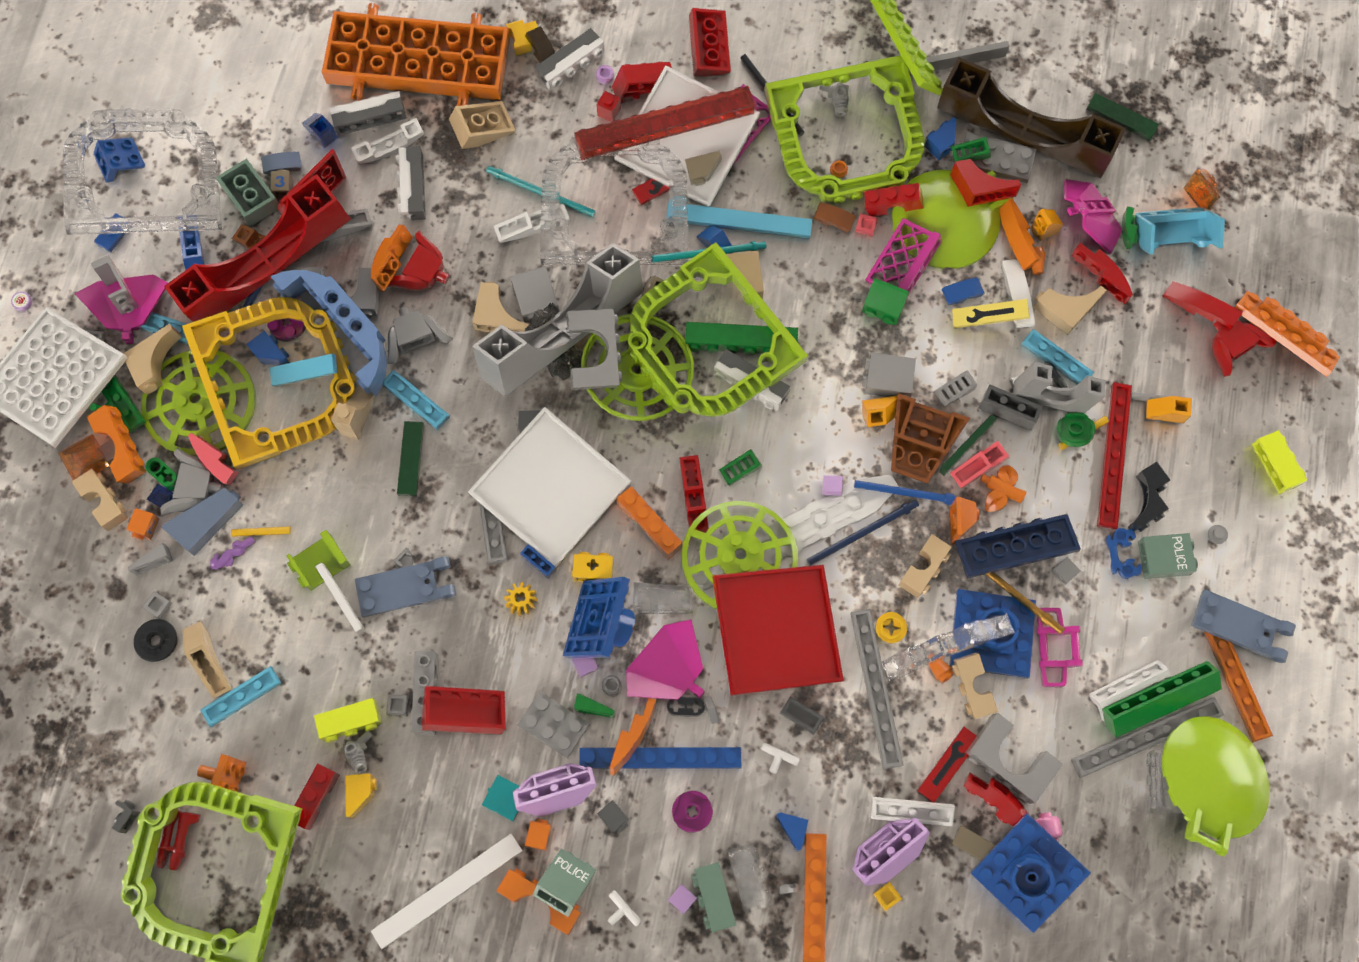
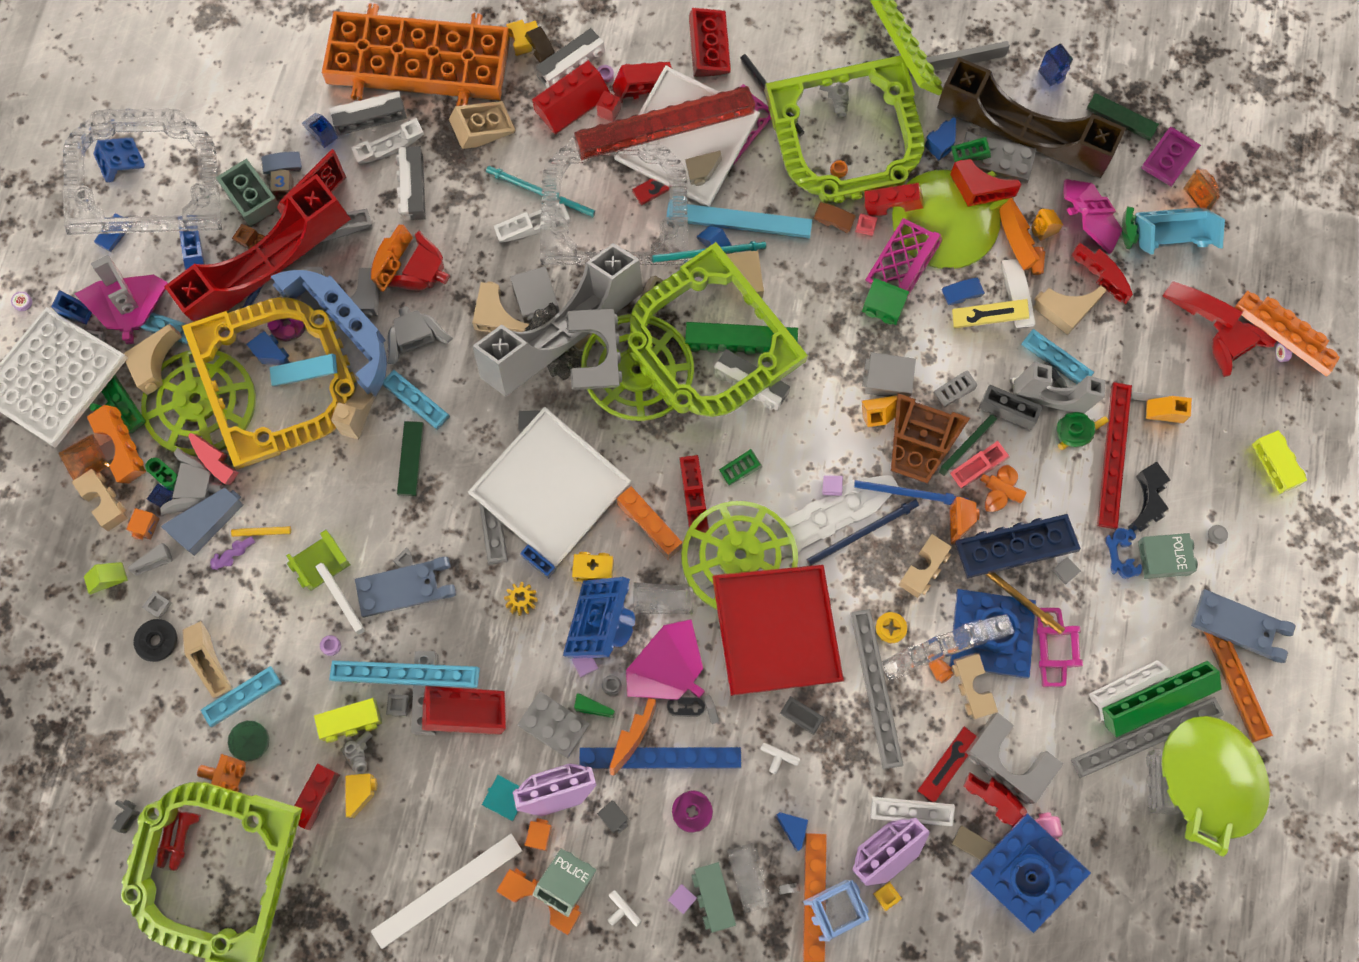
none -> blue slope [51,290,92,325]
none -> lime slope [84,562,128,595]
none -> clear green tile [227,721,270,762]
none -> lavender tile [320,635,341,656]
none -> medium azure tile [329,661,480,688]
none -> red slope [532,60,610,135]
none -> light blue window [803,880,870,942]
none -> clear blue brick [1038,43,1073,86]
none -> magenta plate [1141,126,1201,187]
none -> tile [1276,343,1292,362]

